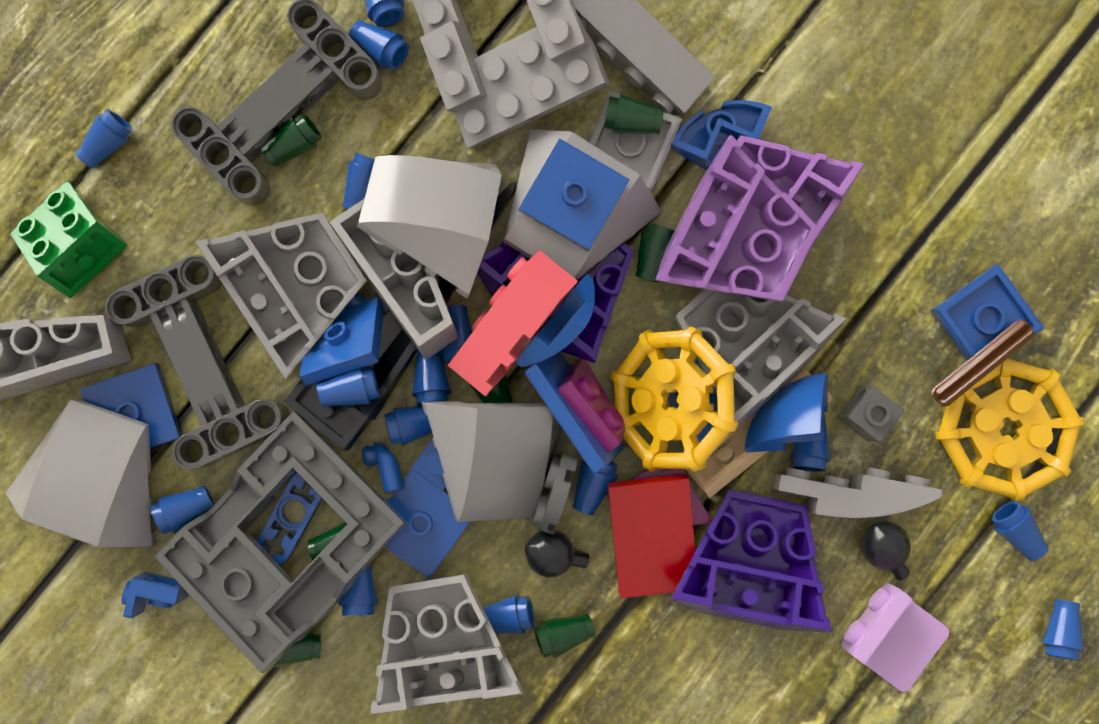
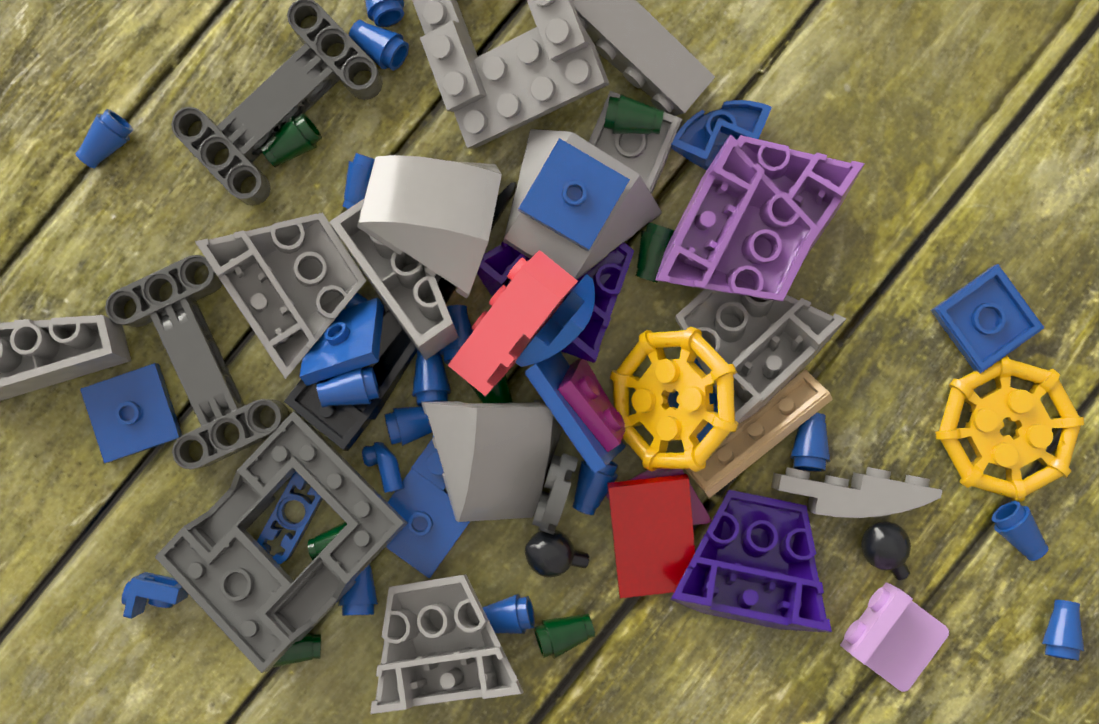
light grey wedge [5,398,155,547] -> none
green bracket [11,182,128,299] -> none
blue cone [150,485,214,535] -> none
blue brick [745,373,828,453] -> none
dark grey brick [837,386,904,442] -> none
reddish brown axle [931,320,1035,407] -> none

